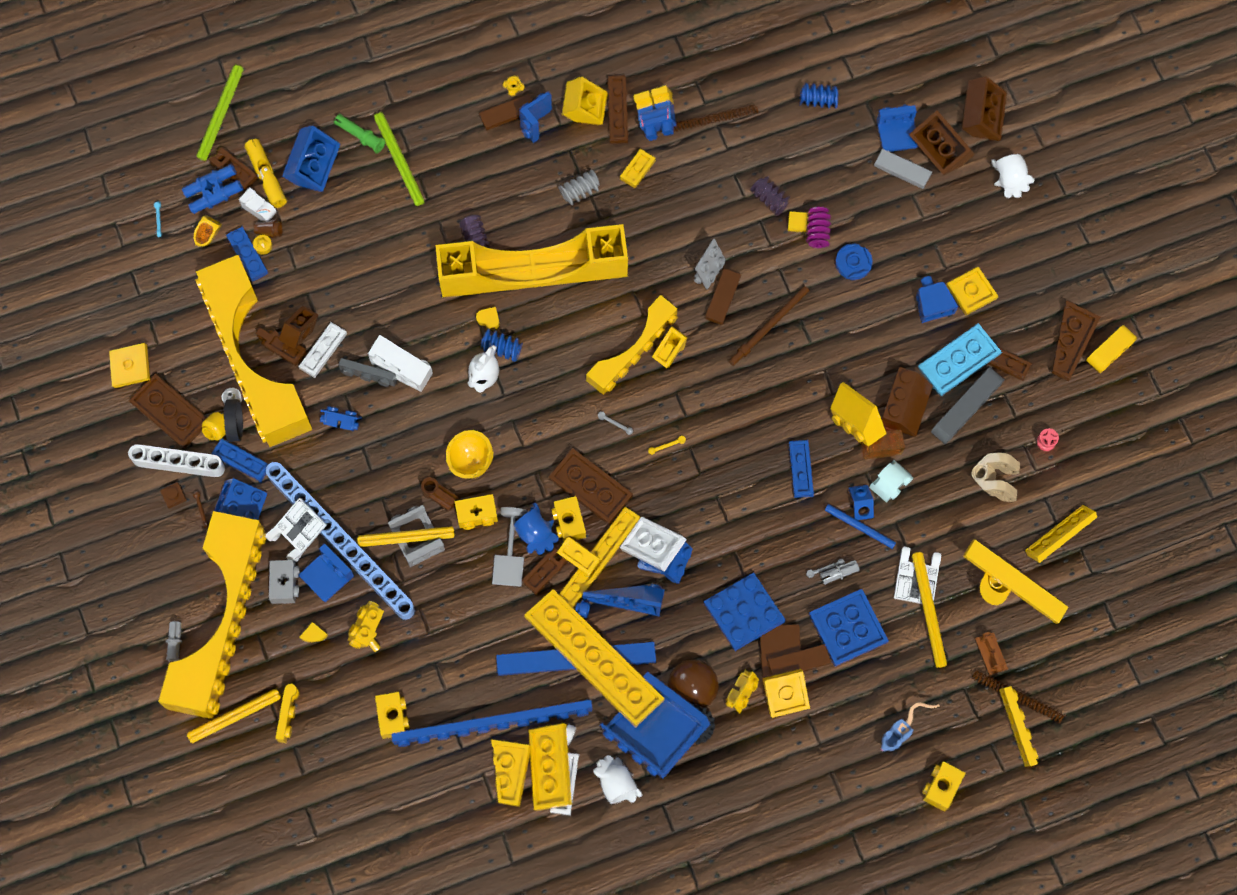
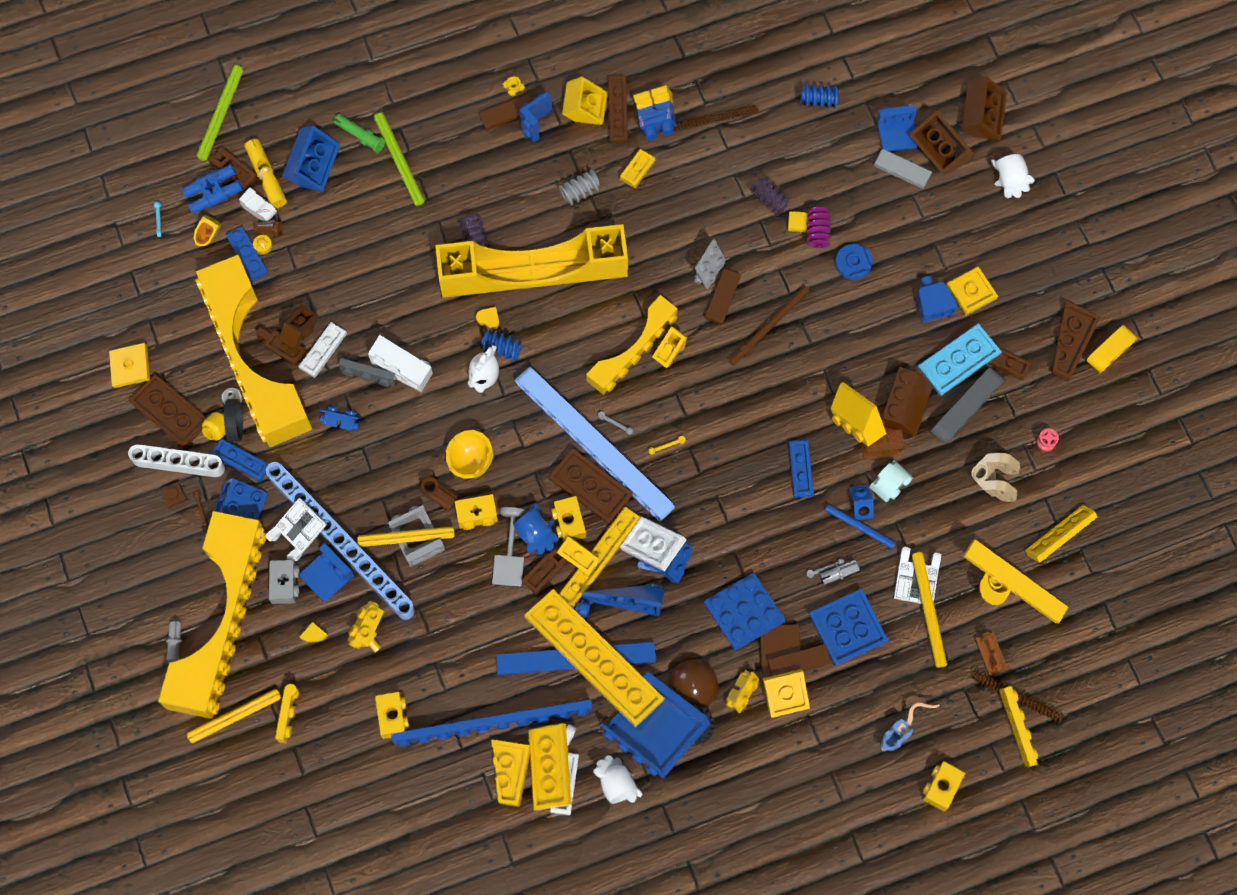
none -> light blue beam [515,367,675,521]

